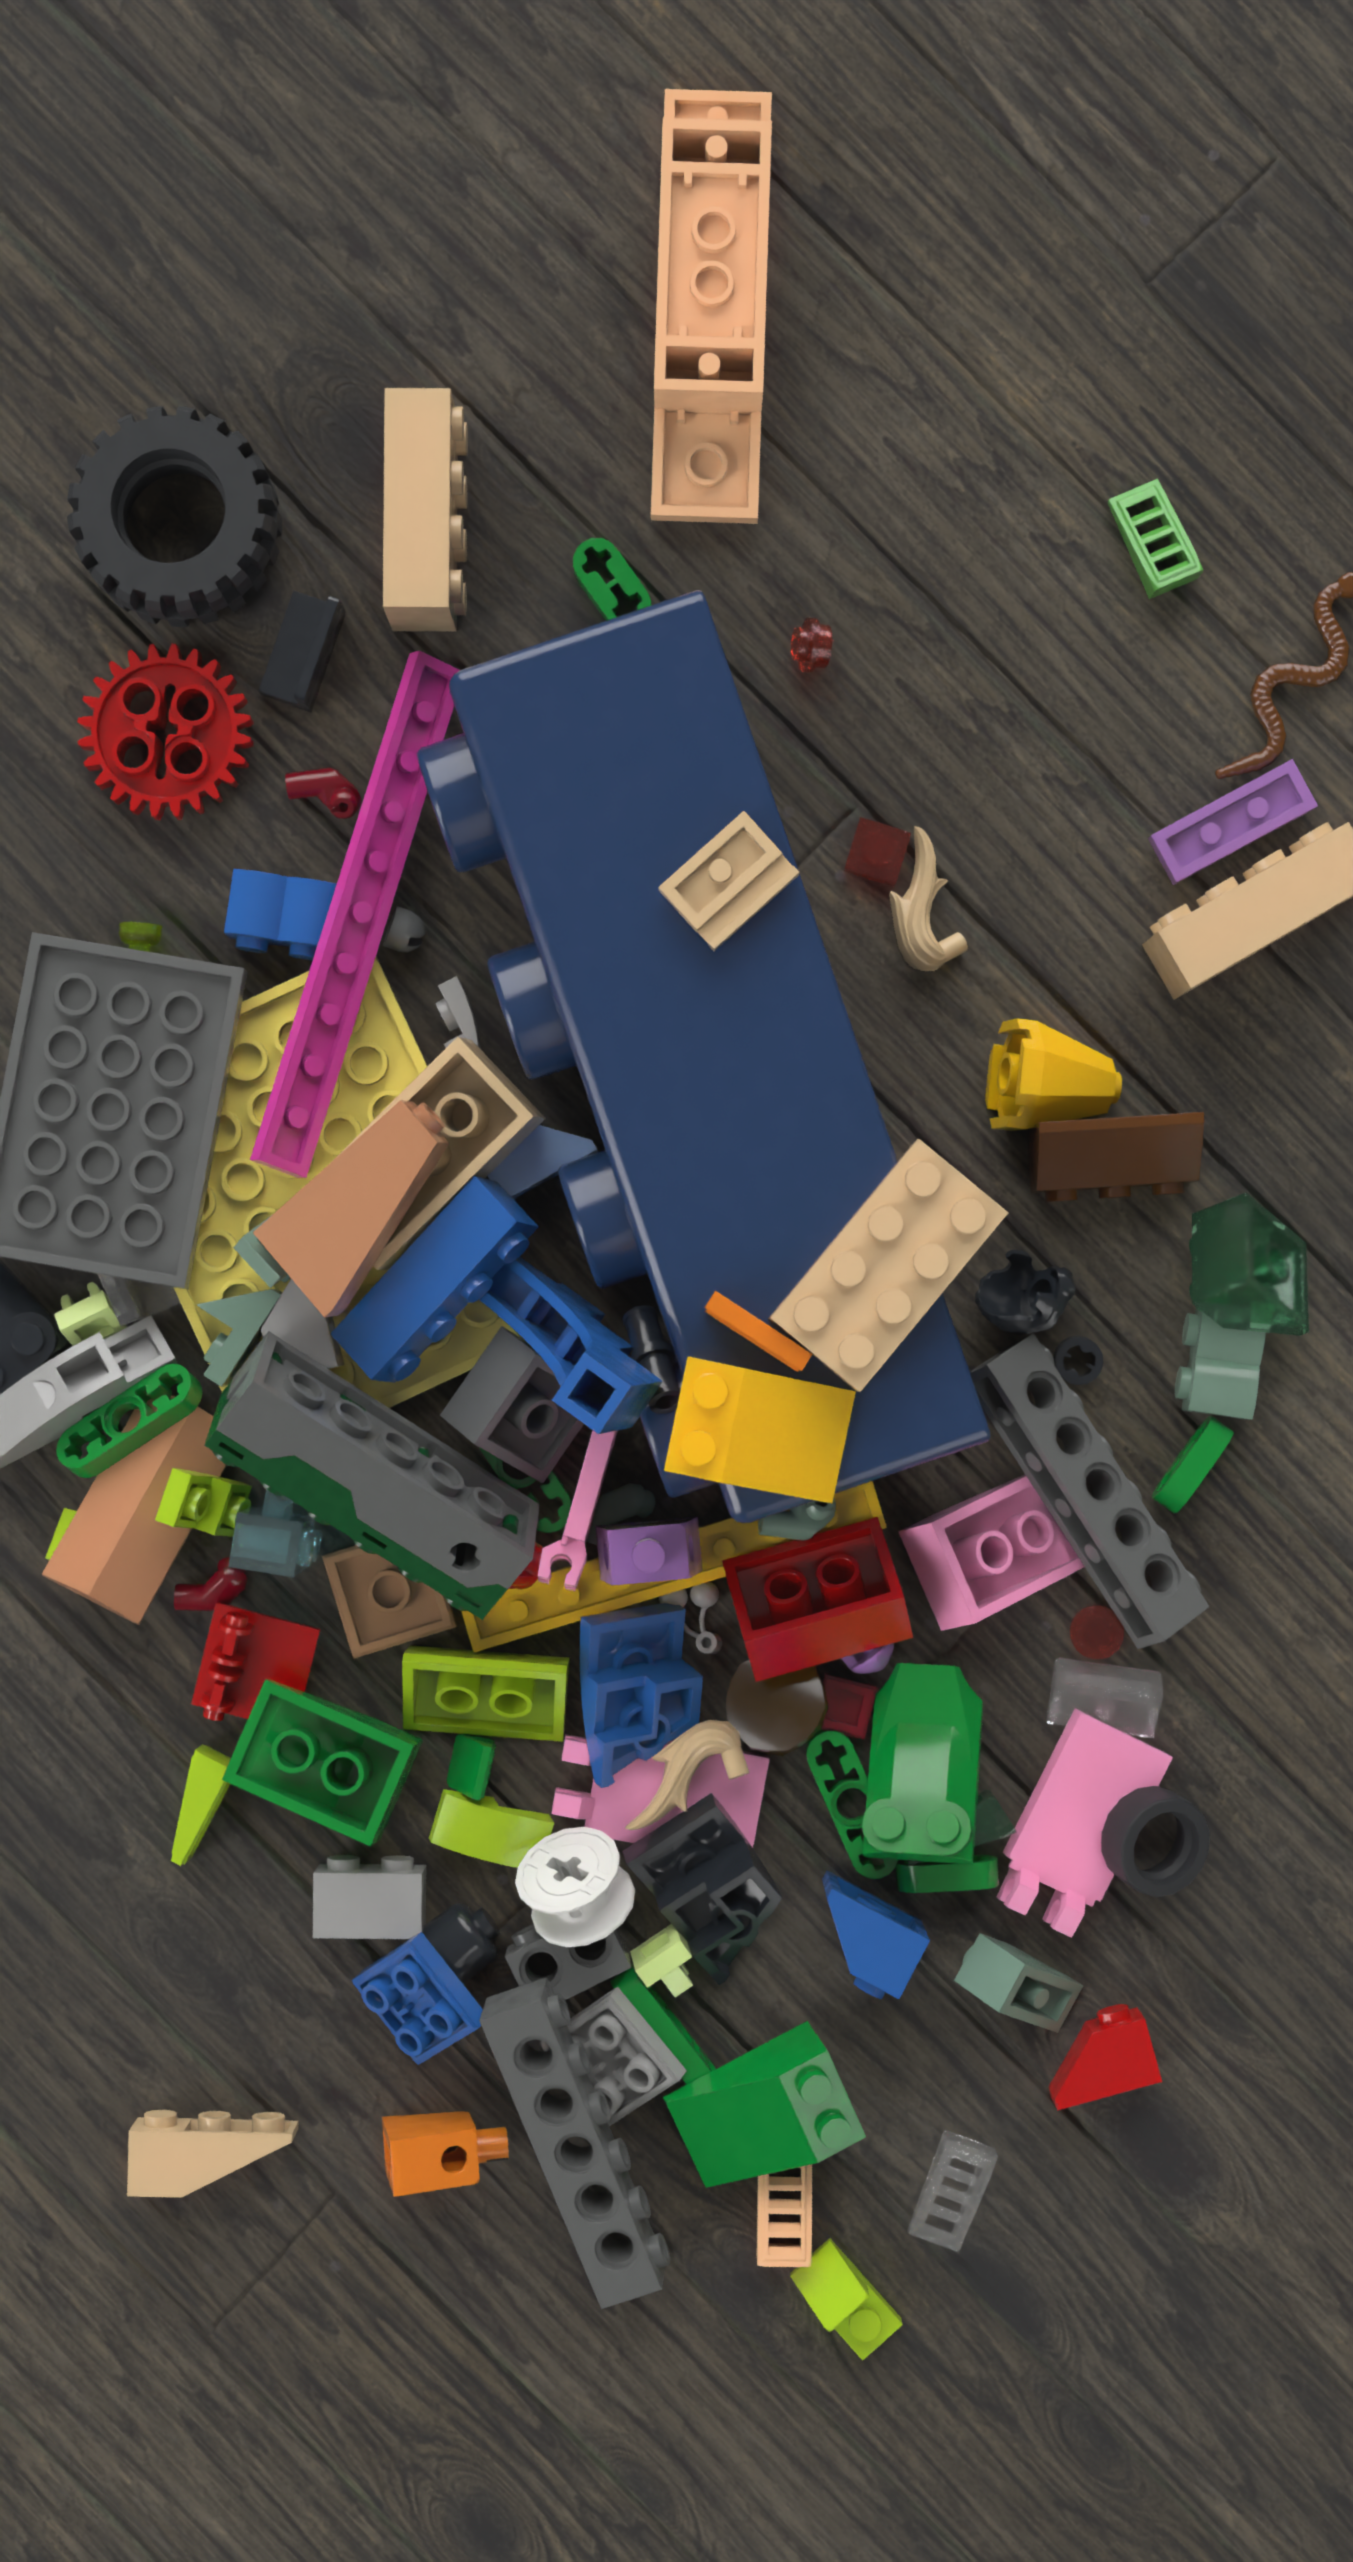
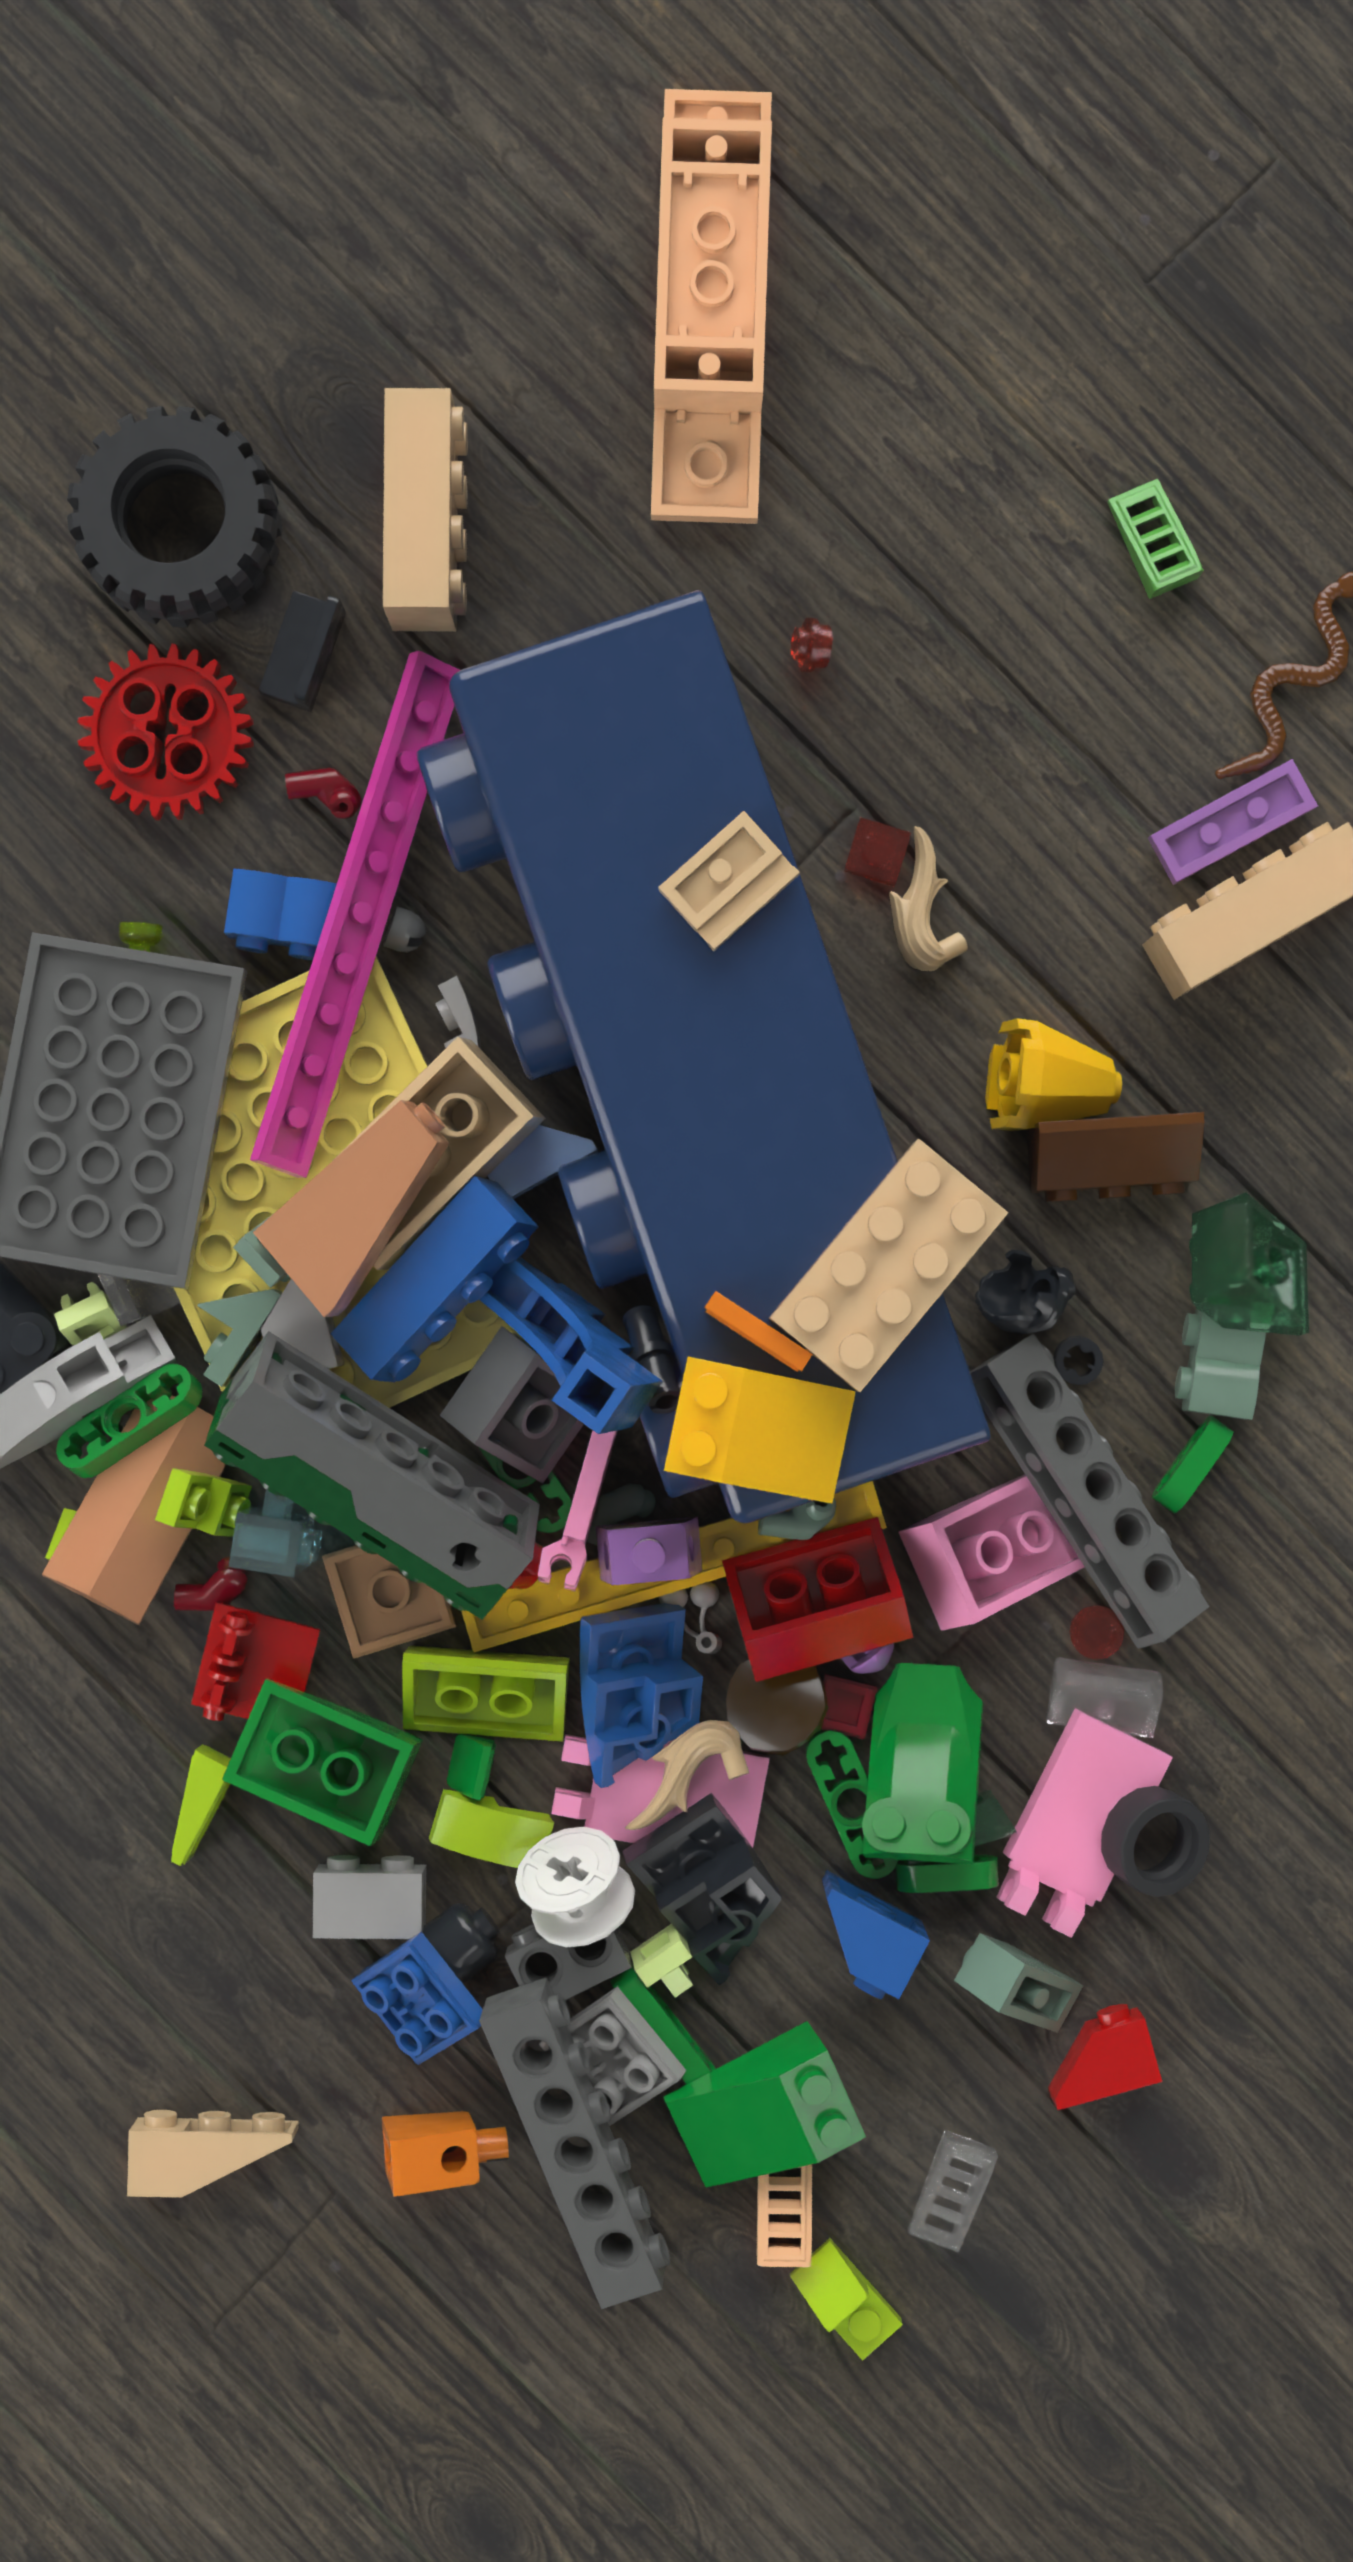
green beam [573,538,651,621] -> none

